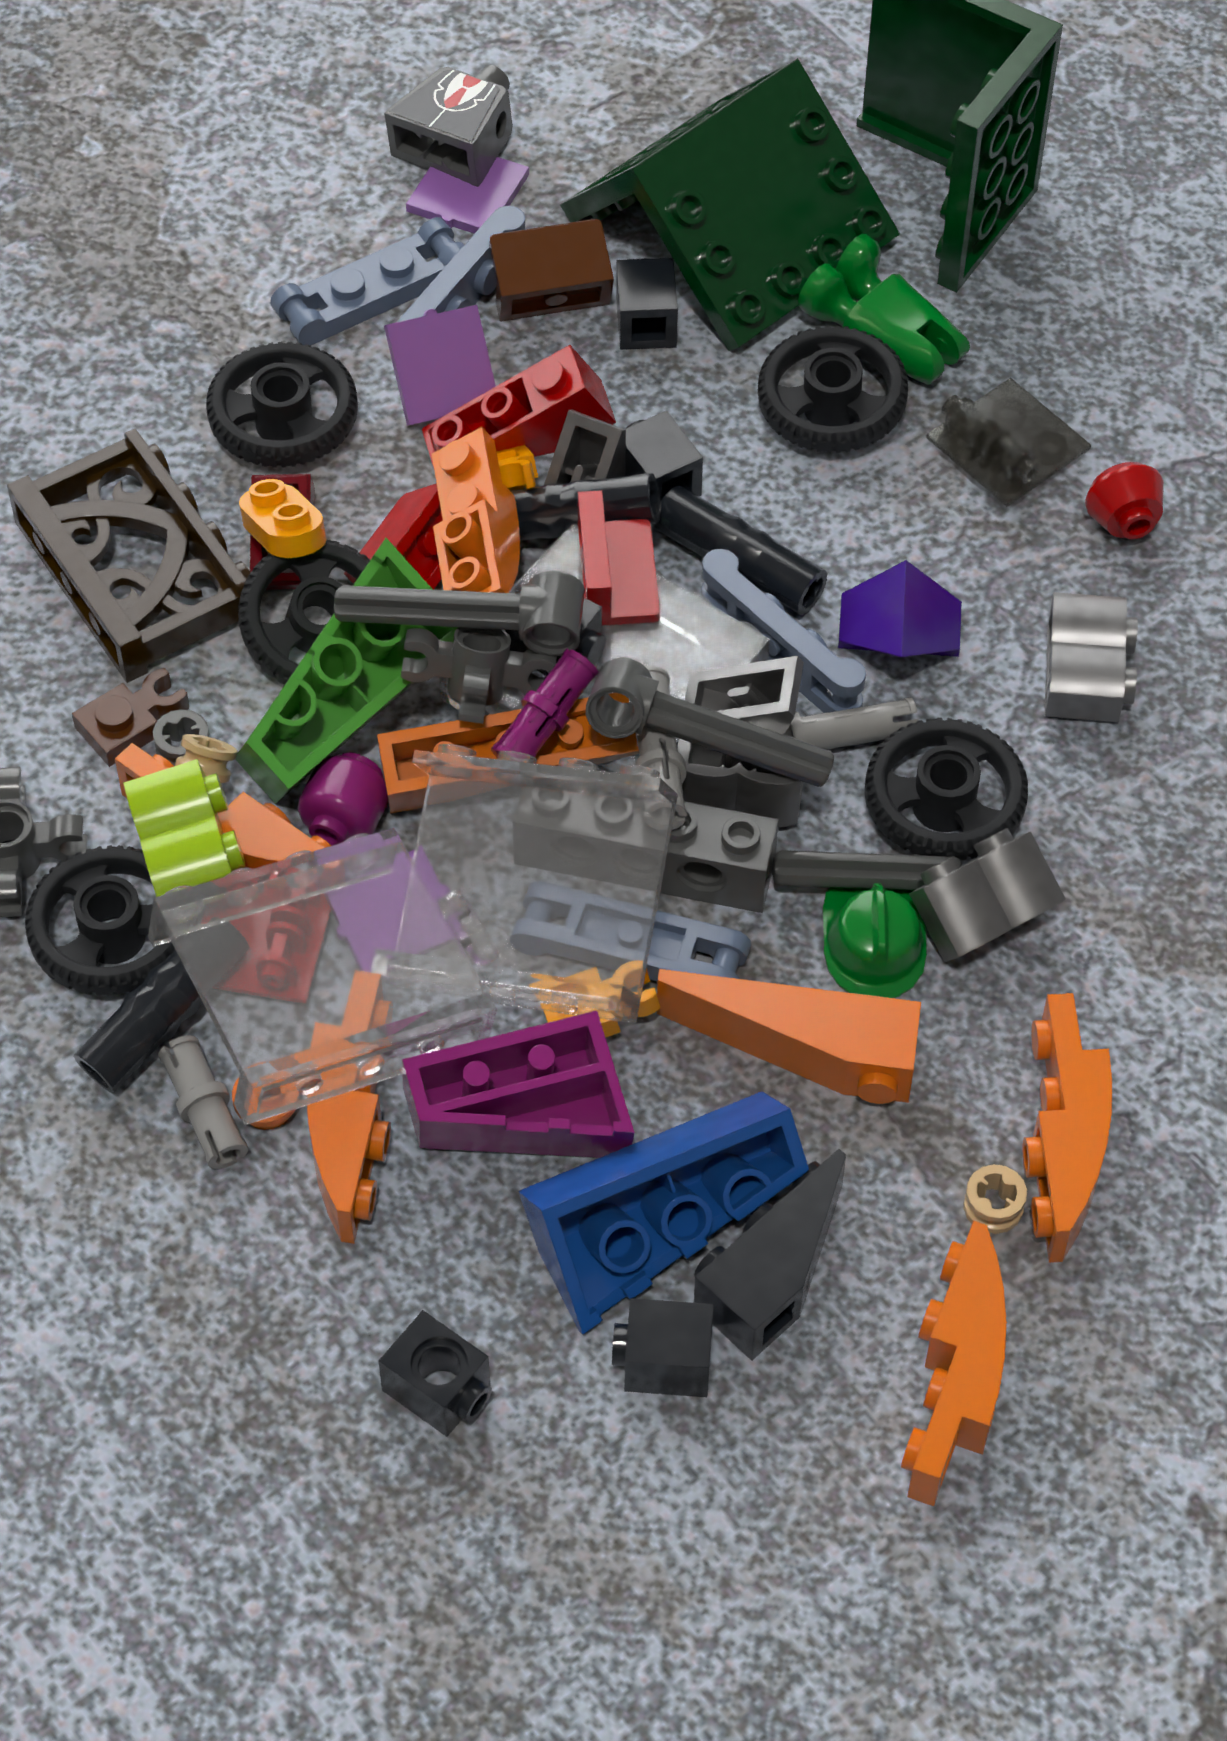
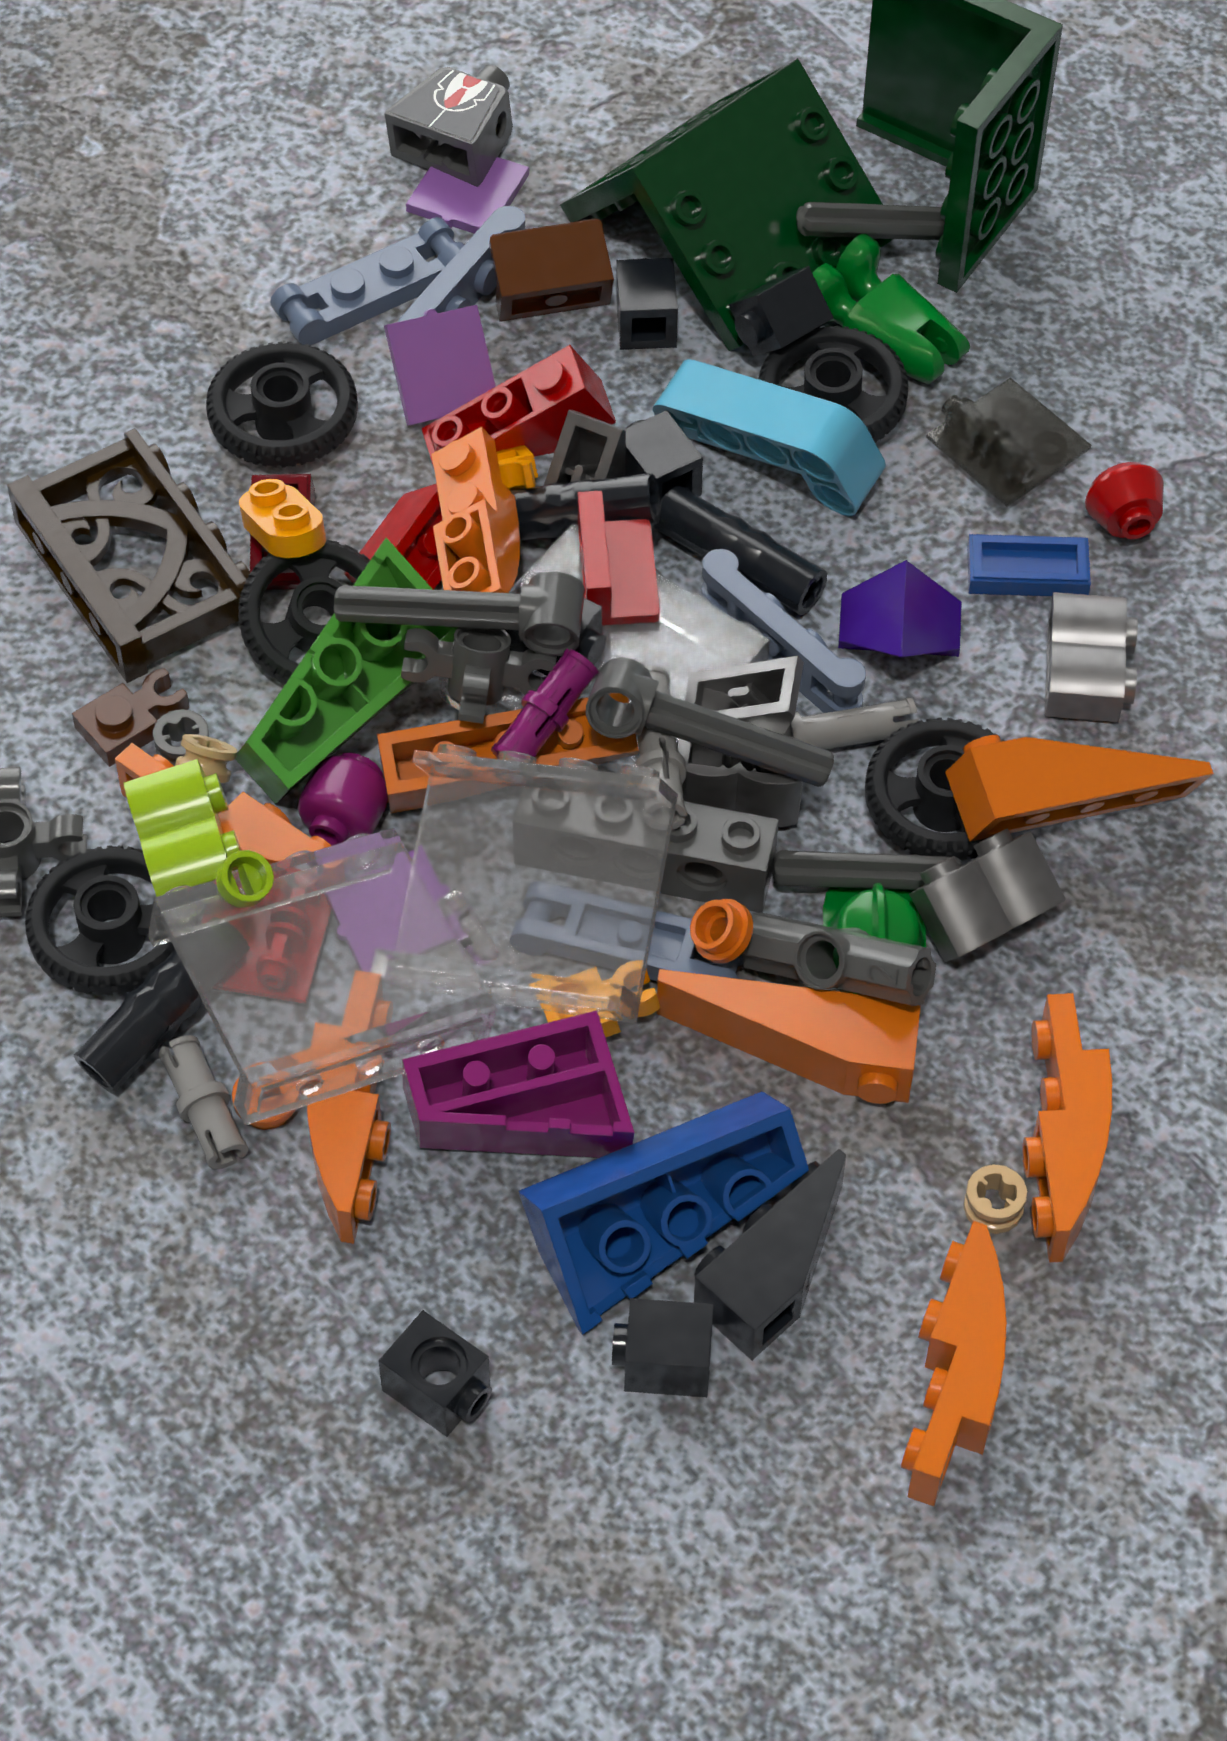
none -> lime hinge [216,850,274,908]
none -> medium azure beam [652,359,886,516]
none -> orange plate [690,899,753,964]
none -> black brick [728,266,834,357]
none -> dark grey piece [741,912,937,1006]
none -> dark grey axle [796,202,945,240]
none -> orange slope [945,735,1214,842]
none -> blue tile [967,534,1091,596]

